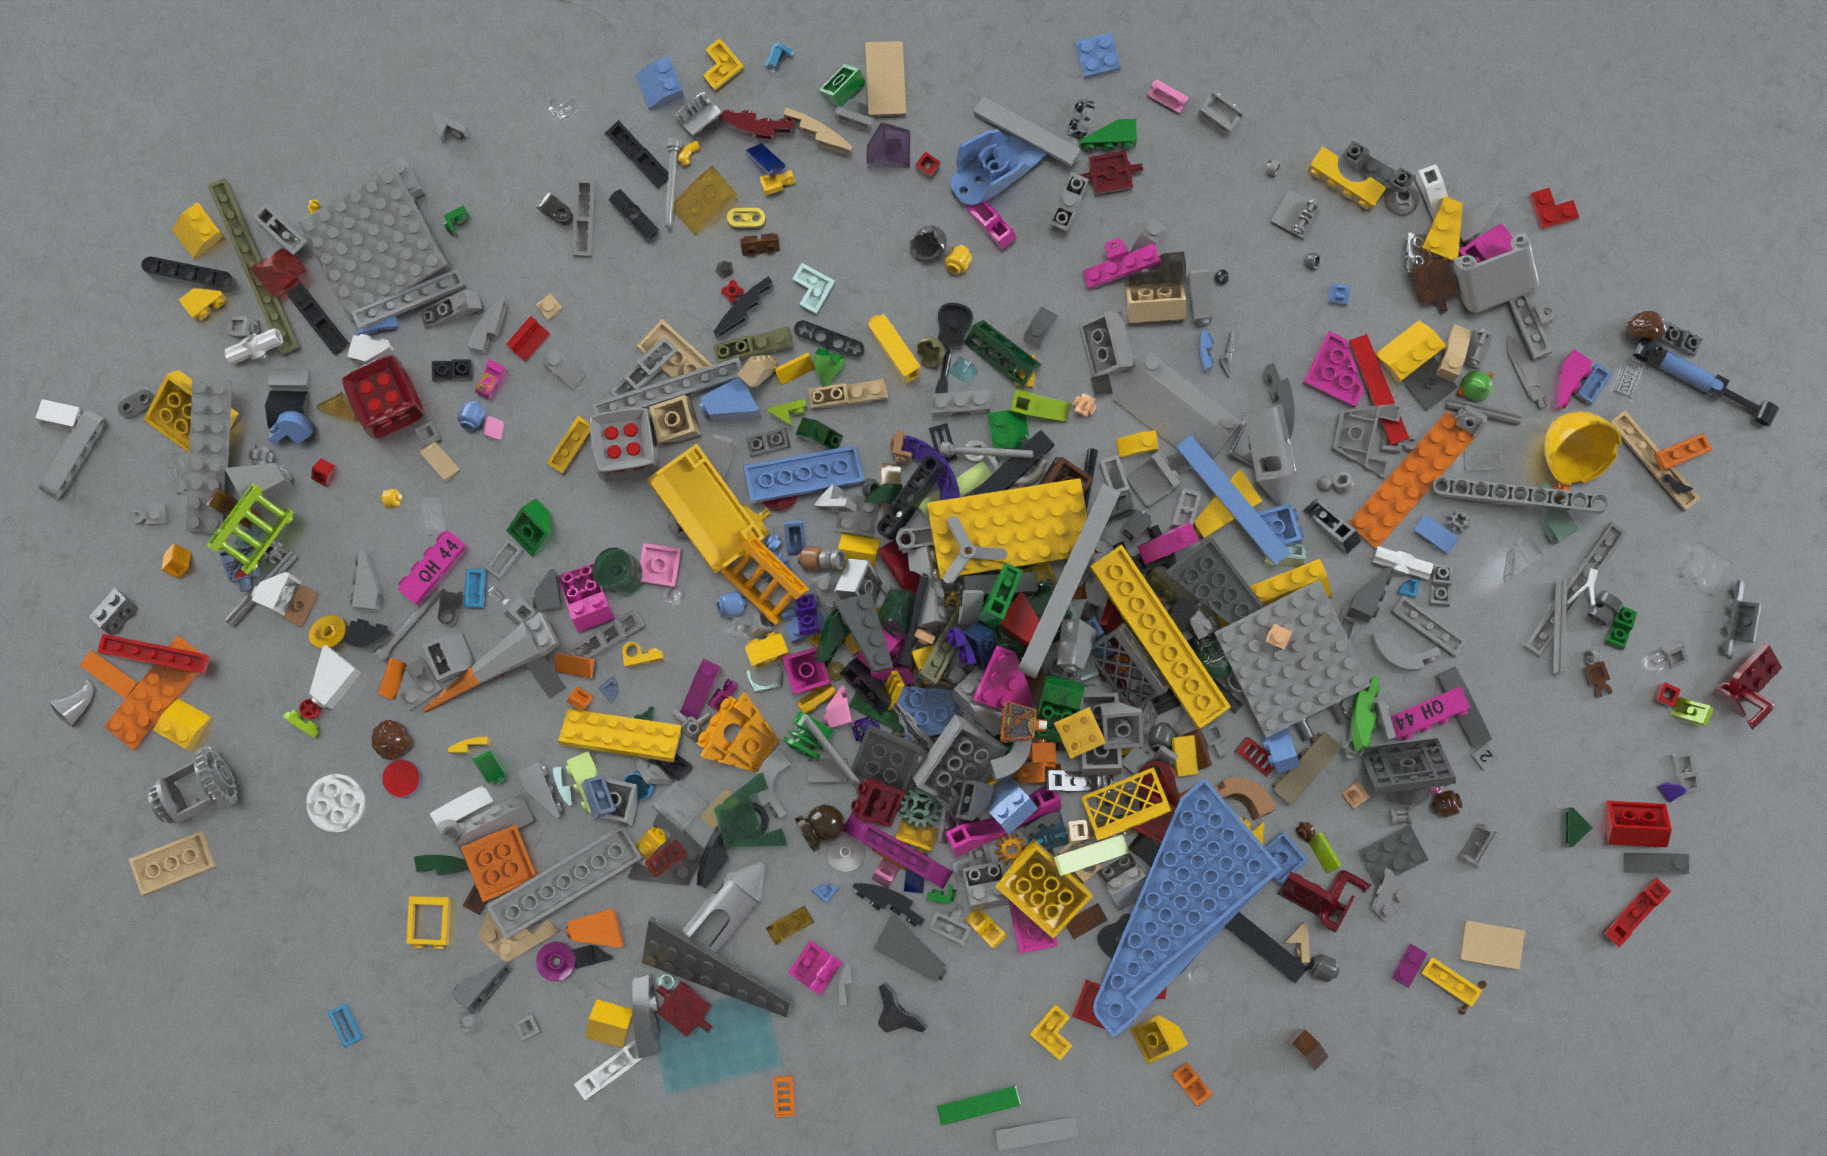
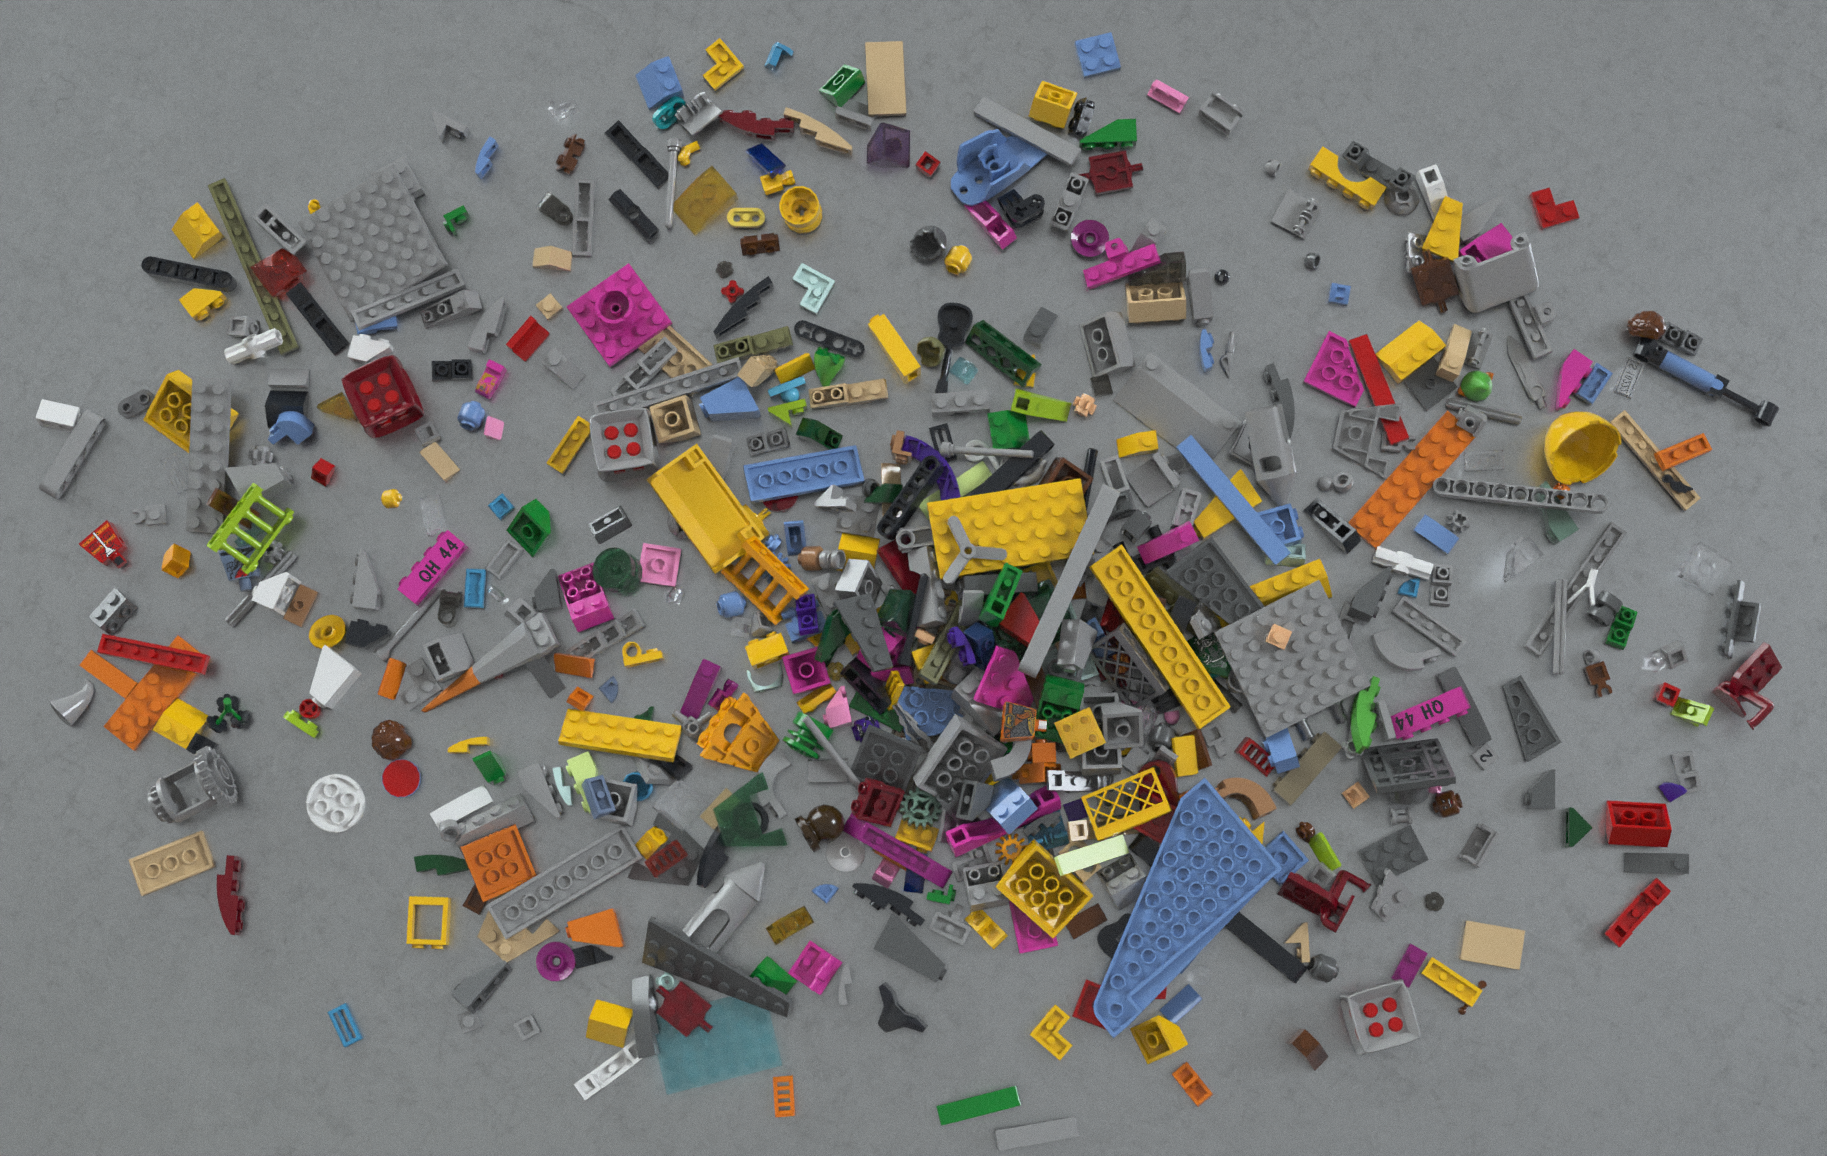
none -> red torso [79,520,127,568]
none -> black panel [186,733,218,755]
none -> black plant [206,694,250,733]
none -> dark red slope [216,855,245,935]
none -> medium blue slope [475,136,499,179]
none -> dark azure tile [488,493,515,521]
none -> tan slope [532,246,572,271]
none -> reddish brown hinge [556,134,585,175]
none -> dark pink piece [566,263,672,367]
none -> dark grey slope [587,505,632,544]
none -> teal plate [652,96,687,129]
none -> green slope [750,956,797,995]
none -> medium azure tile [767,376,806,403]
none -> yellow wheel [779,186,822,234]
none -> black piece [997,189,1045,231]
none -> yellow slope [1028,81,1078,129]
none -> dark purple tile [1063,798,1088,822]
none -> magenta dish [1071,220,1109,257]
none -> medium blue slope [1159,984,1202,1024]
none -> bright pink hinge [1164,710,1180,725]
none -> light grey plate [1308,862,1336,889]
none -> light grey piece [1340,979,1420,1055]
none -> clear smoke plate [1425,892,1444,911]
none -> dark grey wing [1503,675,1562,762]
none -> dark grey slope [1525,769,1555,810]

